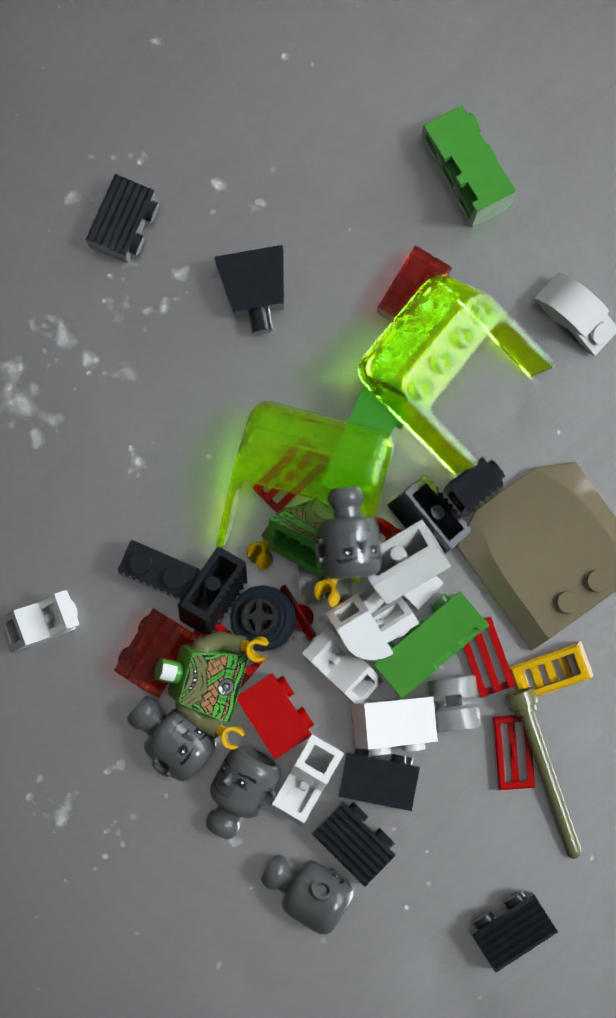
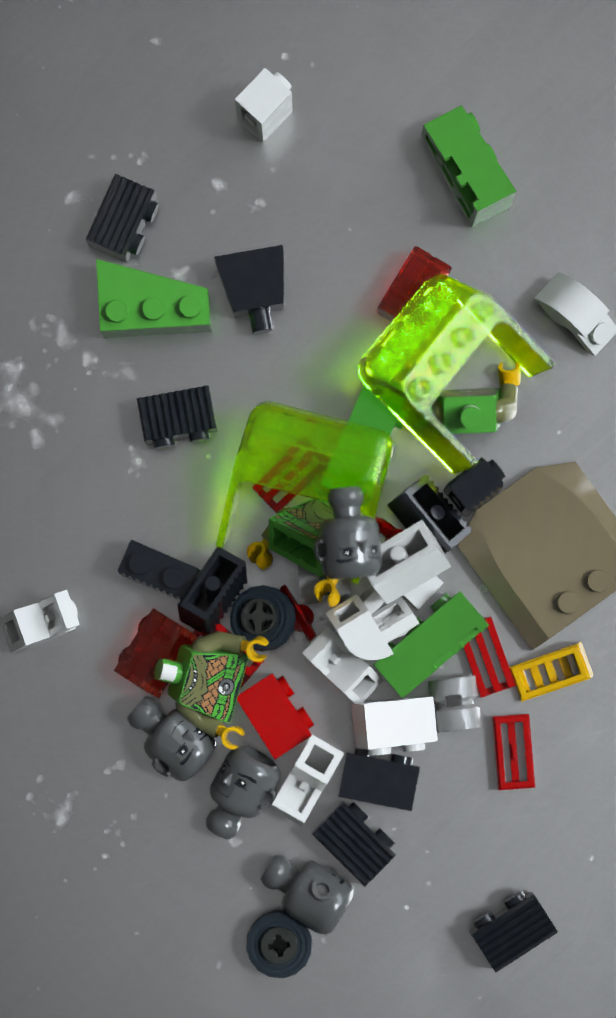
olive piece [505,687,582,859] -> none
none -> bright green wedge [96,259,212,338]
none -> black brick [137,385,218,449]
none -> white brick [235,68,293,142]
none -> black wheel [246,910,313,978]
none -> torso [408,362,521,434]

